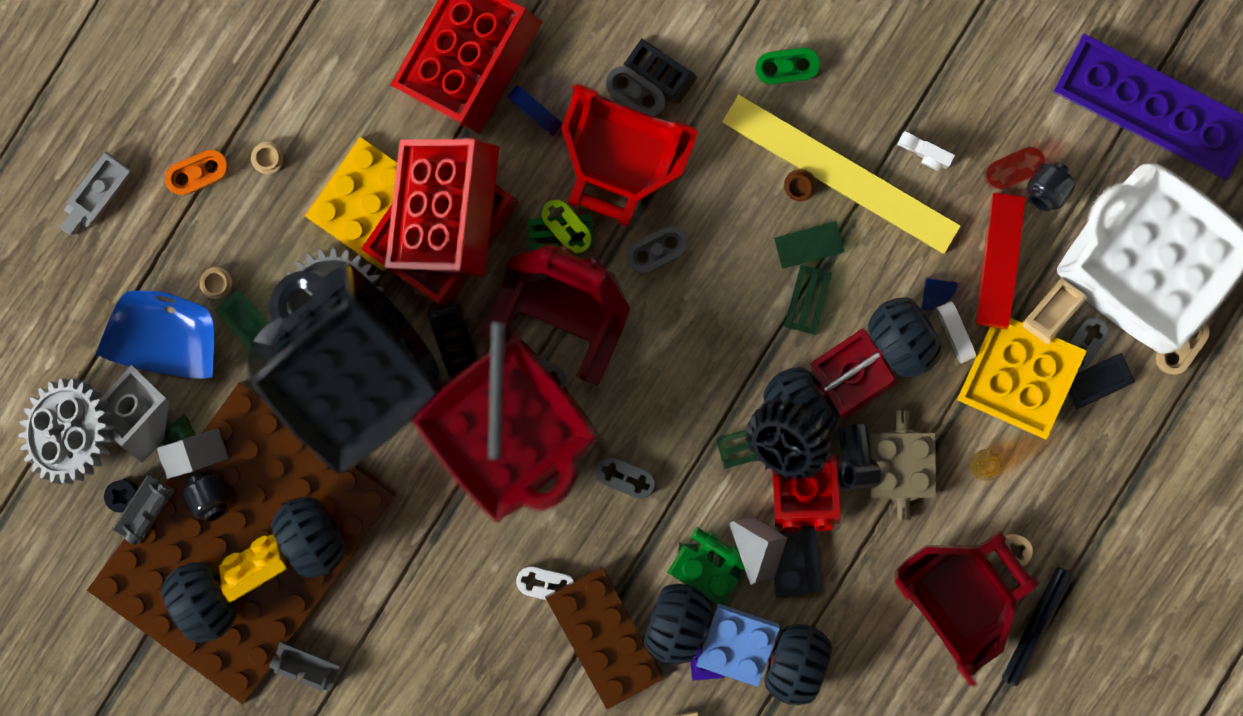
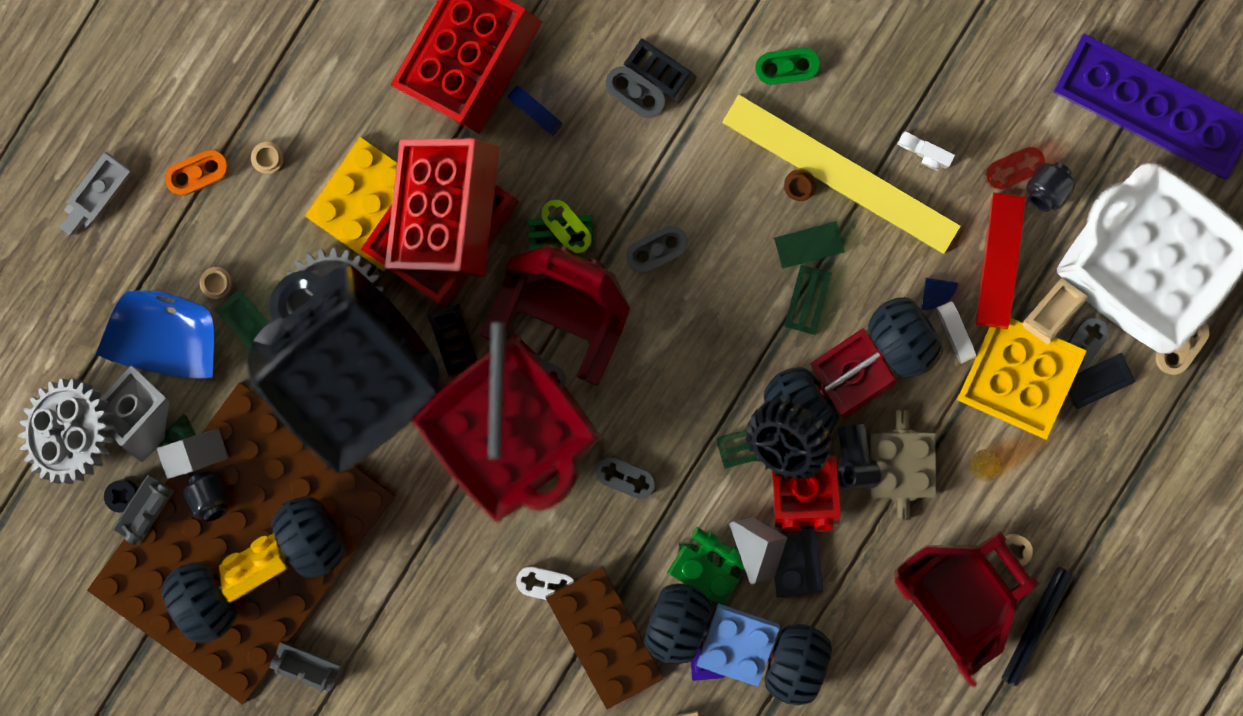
red piece [561,83,698,227] -> none

